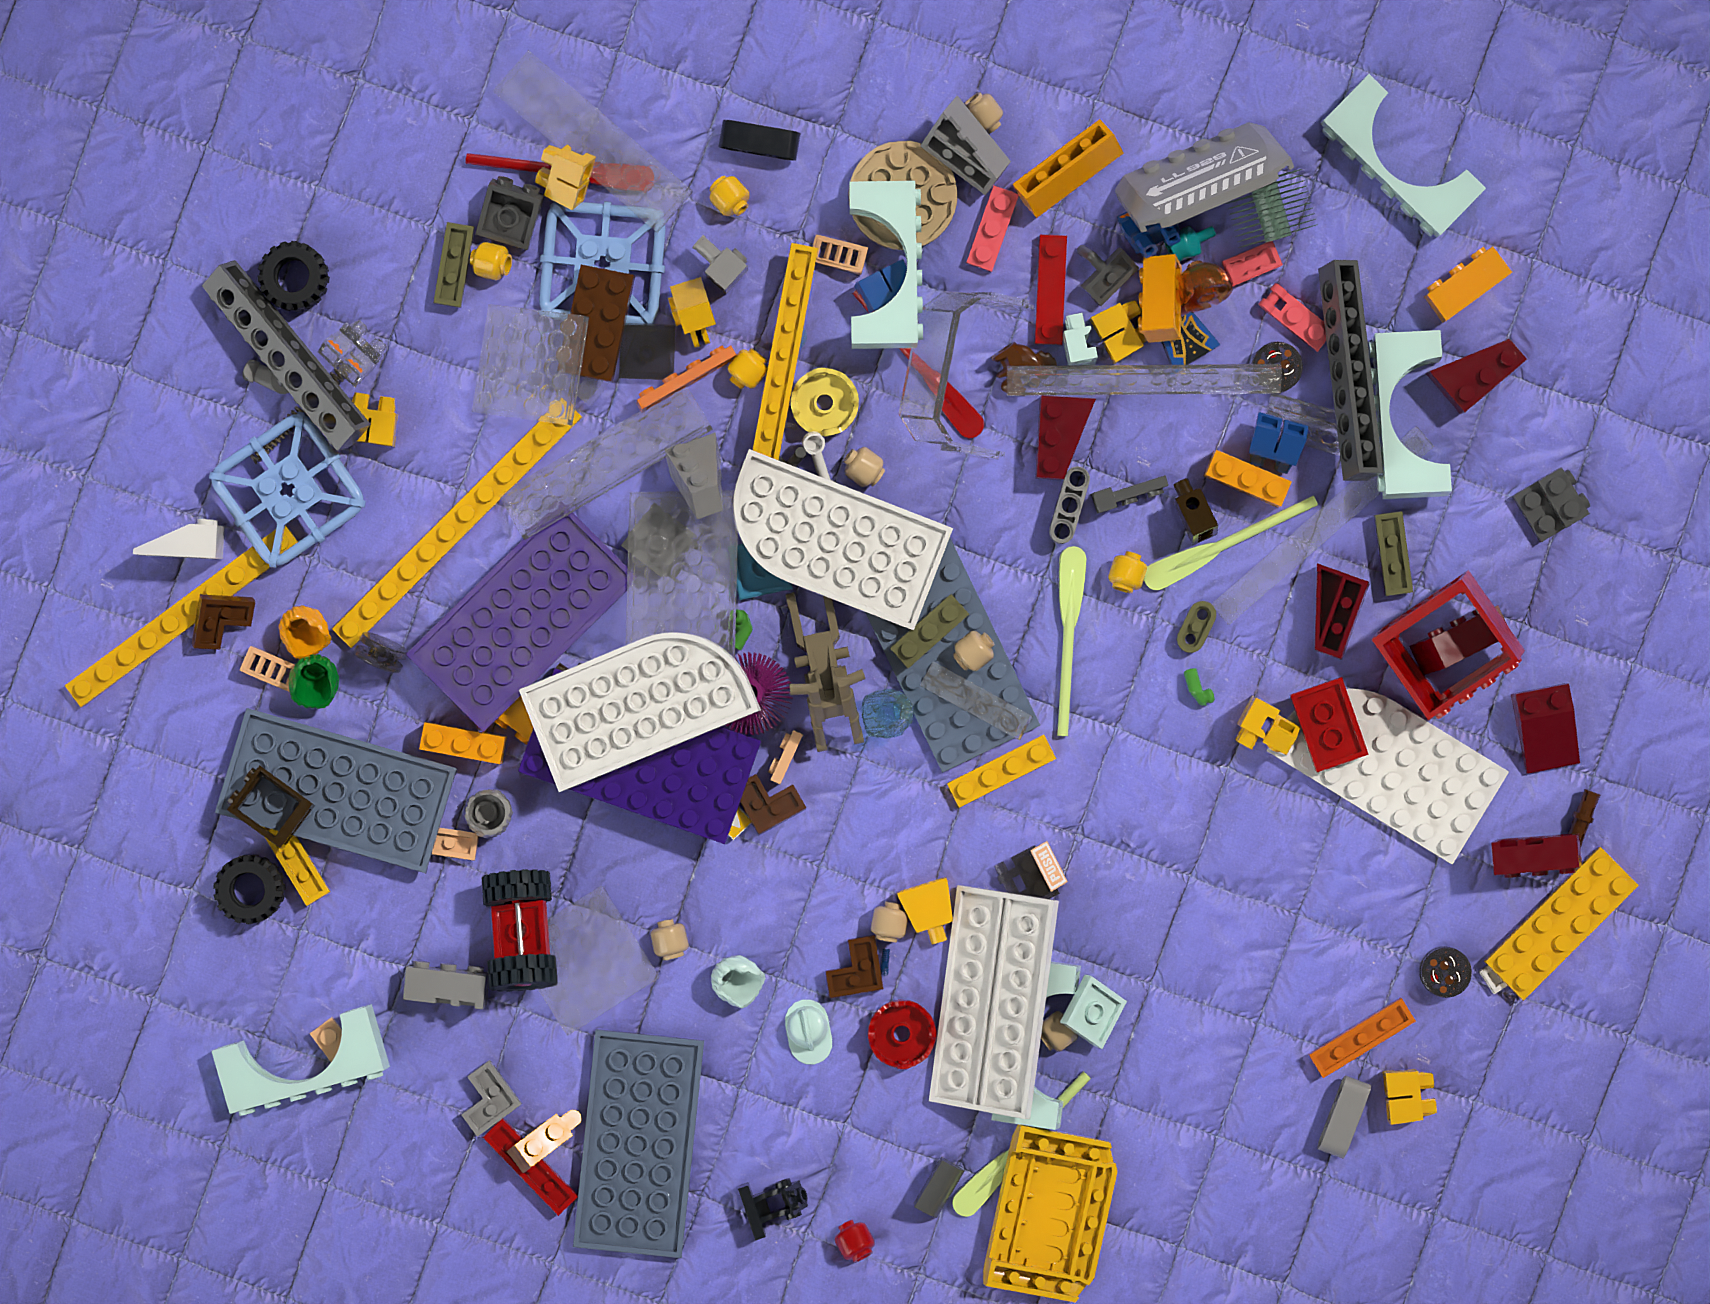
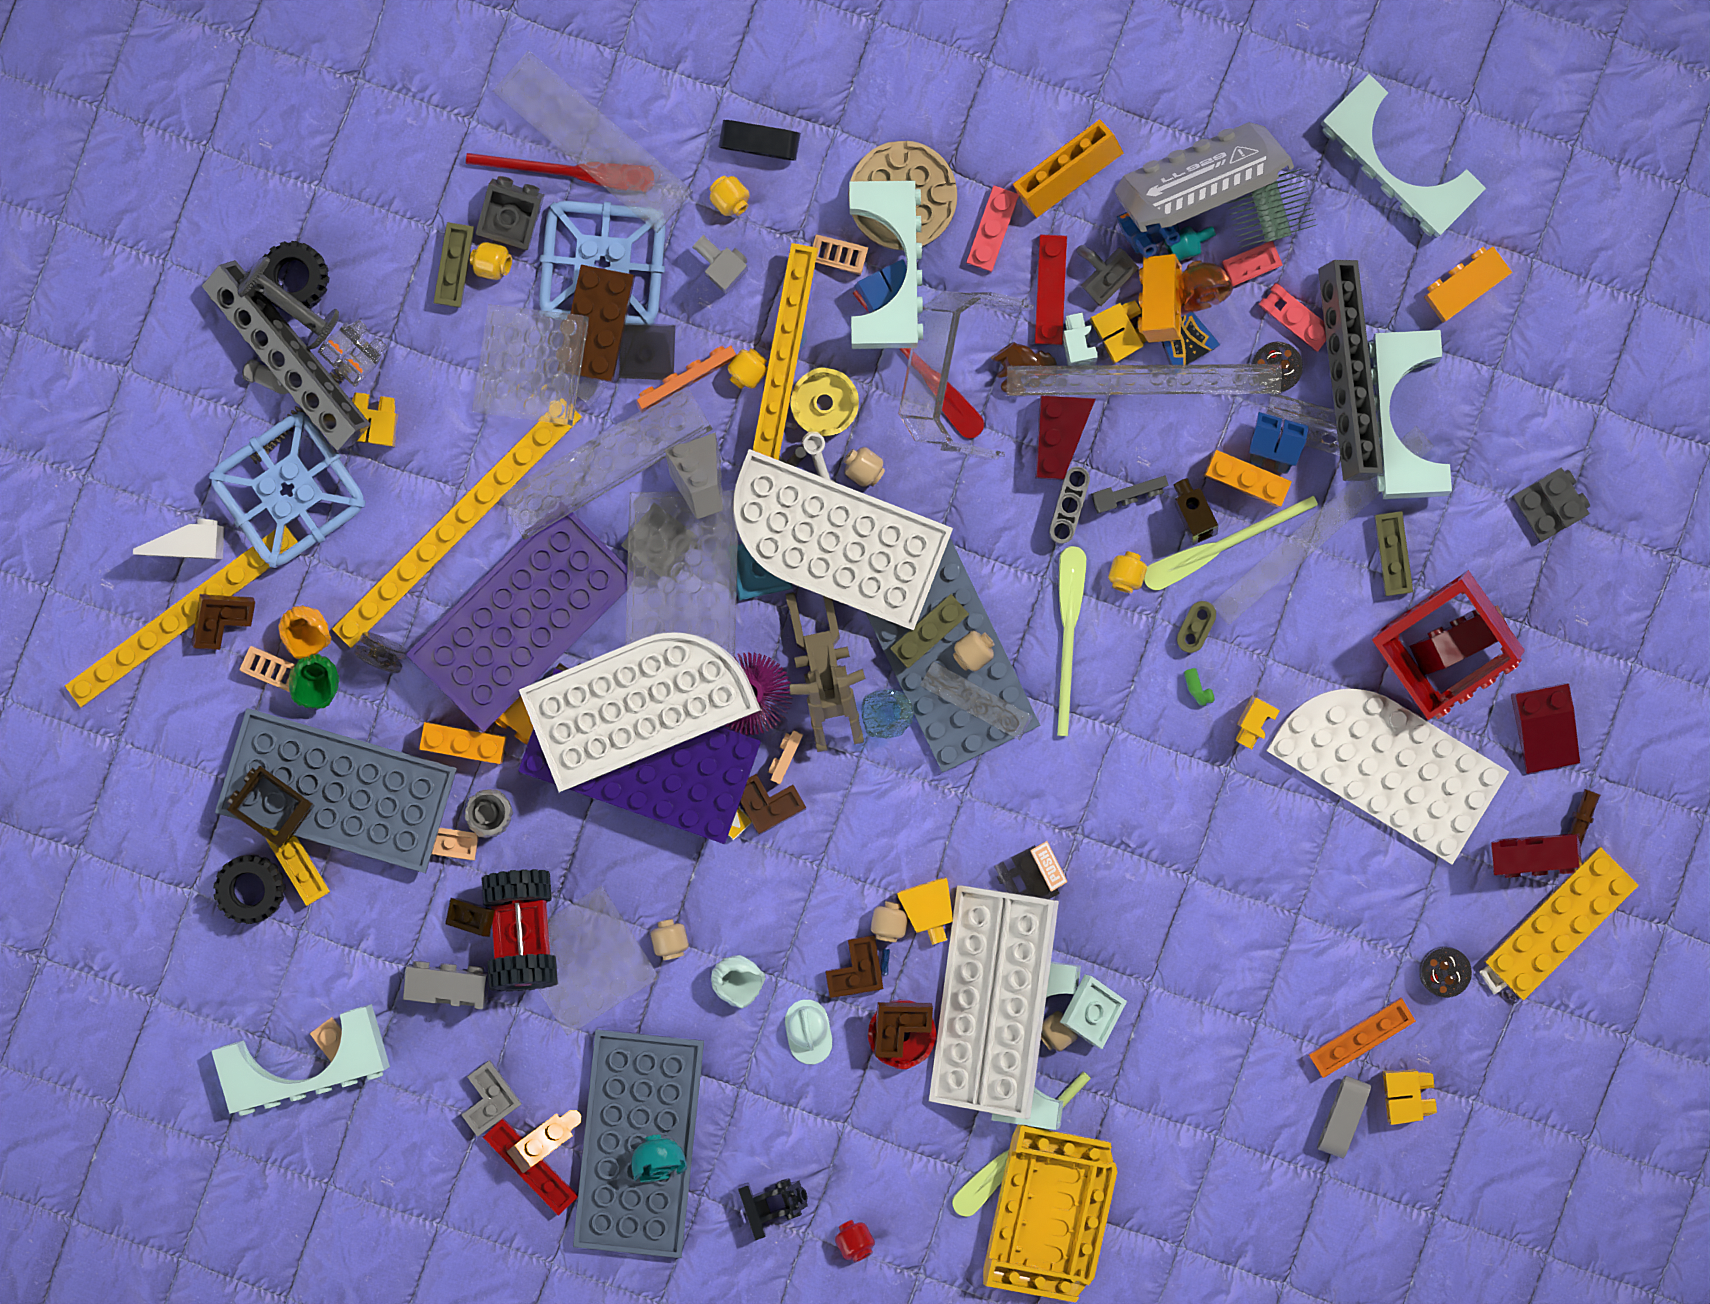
yellow hips [535,145,596,210] -> none
yellow brick [668,277,716,348] -> none
bright green arm [730,609,753,651] -> none
dark grey brick [914,1156,965,1218] -> none
light grey wedge [920,96,1011,195] -> none
yellow plate [947,734,1056,808] -> none
tan head [964,92,1003,134] -> none
yellow plate [1263,715,1300,755] -> none
red plate [1290,677,1369,772] -> none
dark red wedge [1315,563,1370,660] -> none
dark red wedge [1425,339,1527,414] -> none
none -> dark grey hose [237,257,339,349]
none -> dark brown plate [445,898,495,937]
none -> teal cylinder [631,1134,687,1182]
none -> reddish brown plate [874,1002,933,1058]

